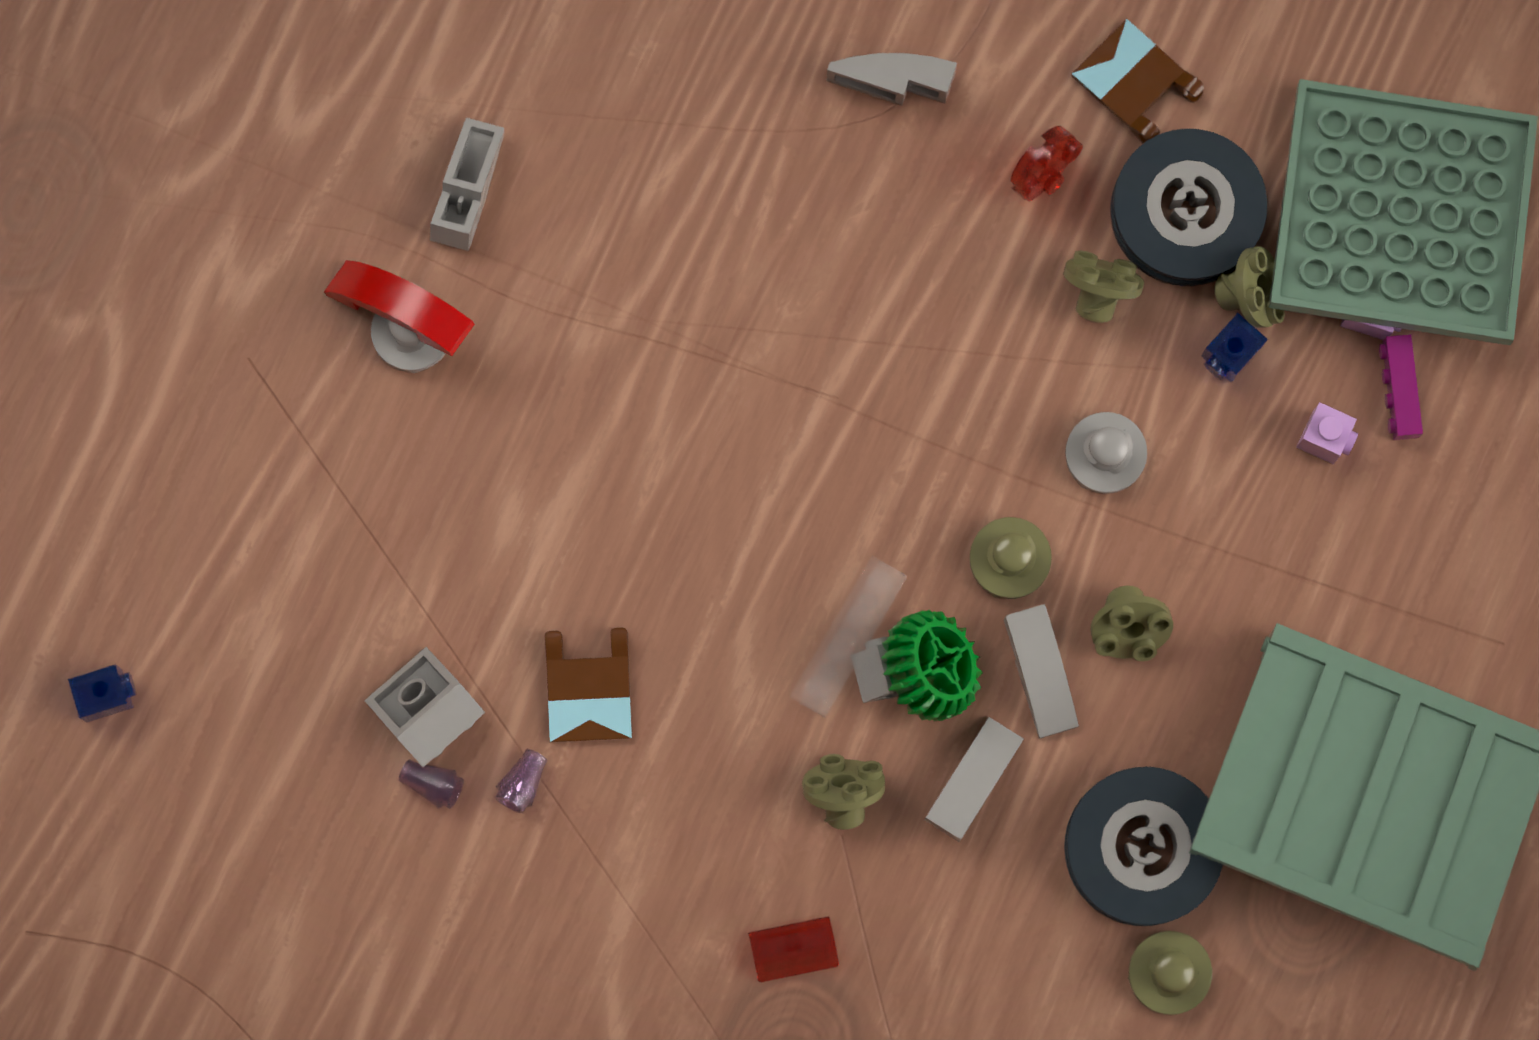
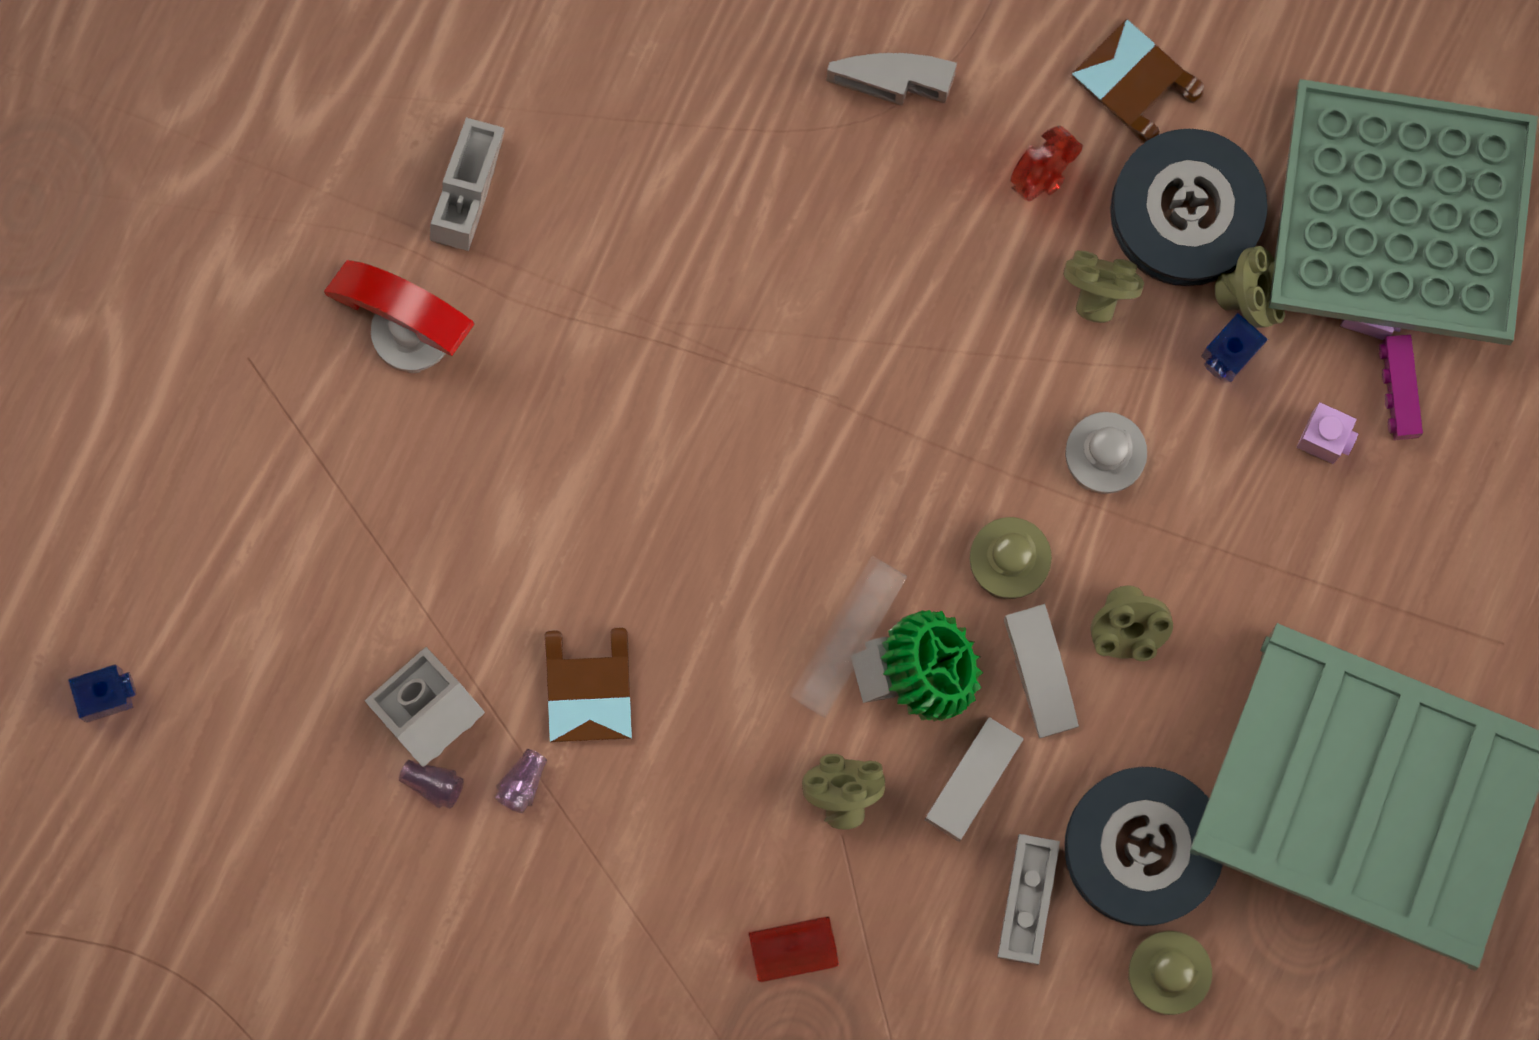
none -> light grey plate [997,834,1060,965]

